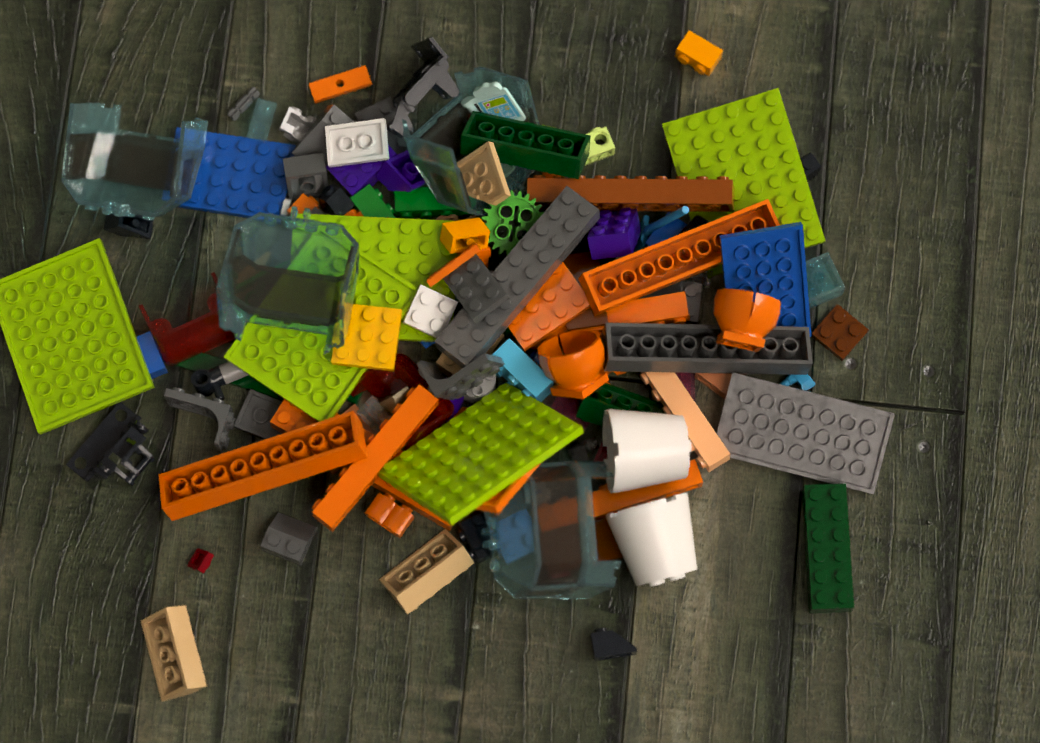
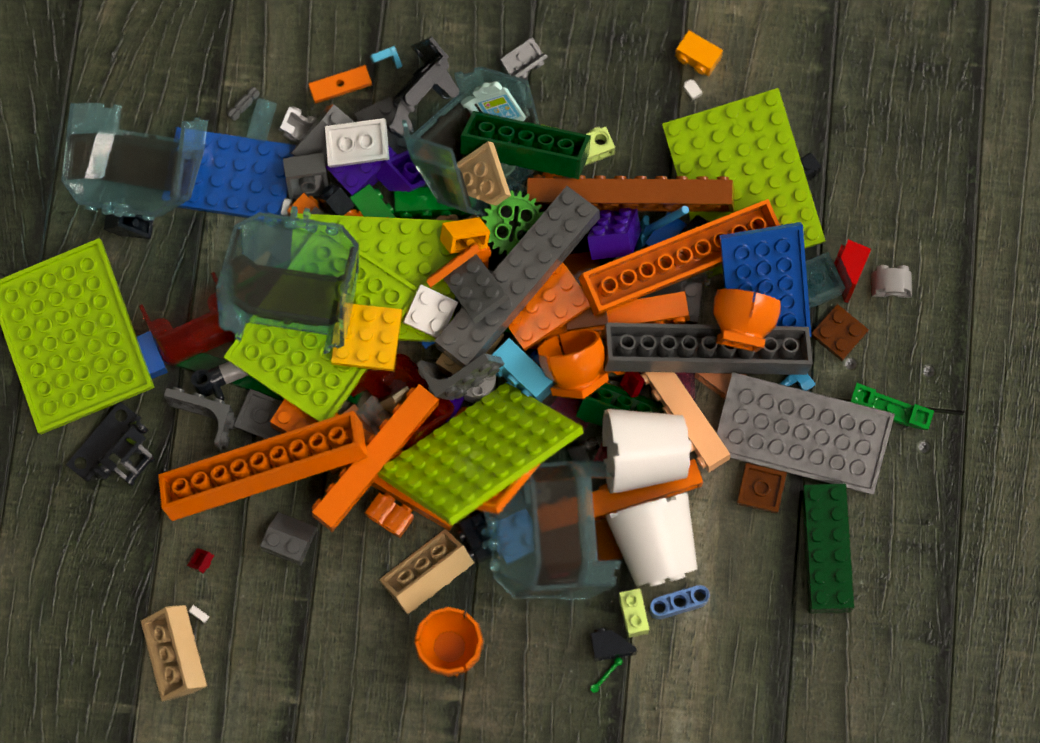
none -> white piece [189,605,210,623]
none -> medium azure tile [370,46,403,69]
none -> orange plate [414,607,484,677]
none -> bracket [498,37,547,80]
none -> green hinge [590,657,623,693]
none -> yellowish green brick [618,588,649,638]
none -> dark red plate [620,372,645,397]
none -> medium blue beam [649,585,710,620]
none -> white piece [684,80,703,101]
none -> reddish brown plate [737,463,787,514]
none -> red slope [832,239,871,303]
none -> green slope [850,383,934,431]
none -> light grey cylinder [871,265,912,298]

